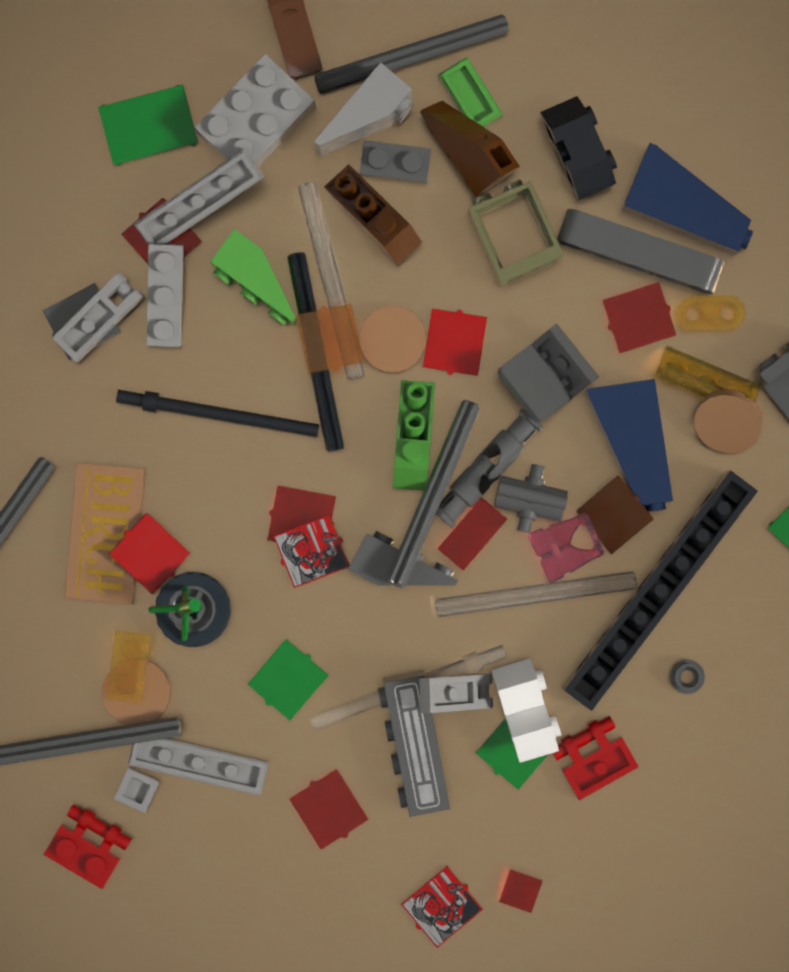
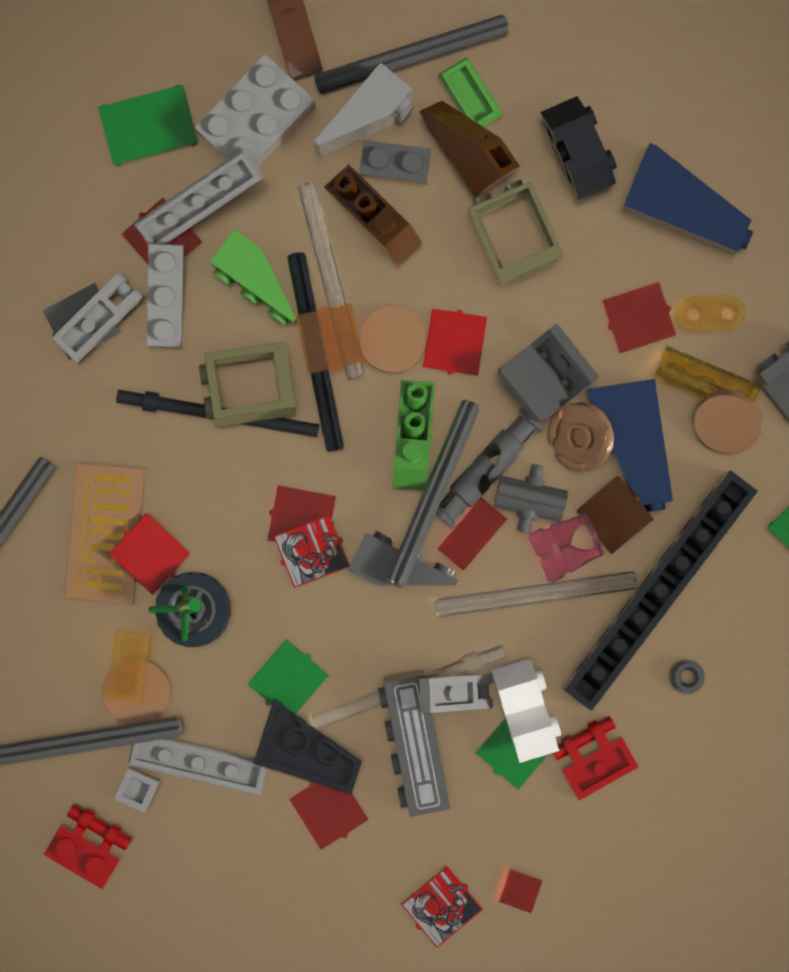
dark grey beam [557,209,725,295] -> none
none -> olive window [199,341,296,427]
none -> black wing [253,698,362,795]
none -> medium nougat tile [549,402,614,471]

